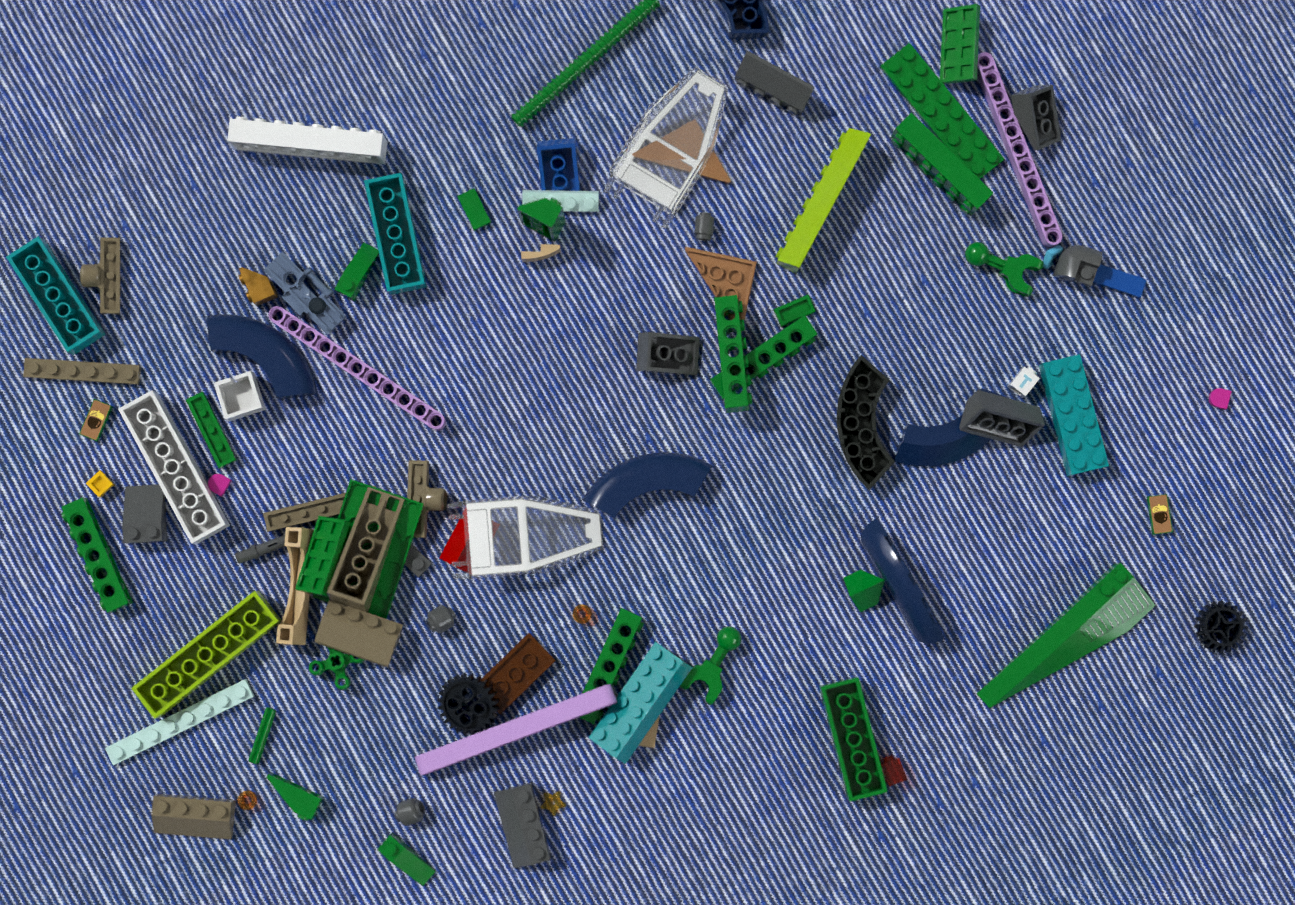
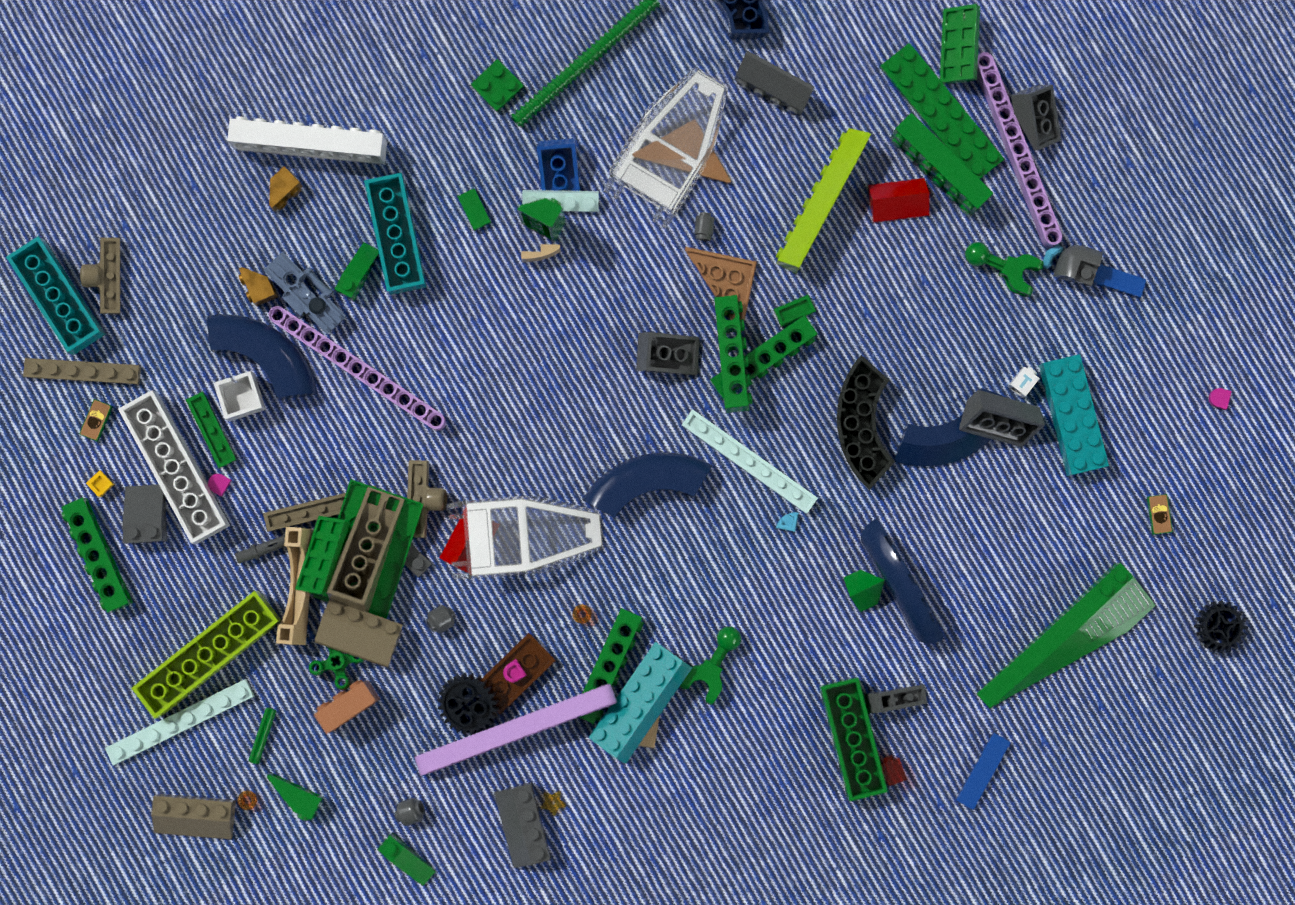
none -> pearl gold slope [269,166,303,212]
none -> nougat brick [313,679,380,734]
none -> green plate [470,59,524,113]
none -> dark pink tile [503,659,527,682]
none -> light aqua plate [681,409,818,514]
none -> medium azure tile [776,512,799,532]
none -> dark grey slope [864,684,927,713]
none -> red slope [868,178,929,223]
none -> blue tile [956,732,1011,810]

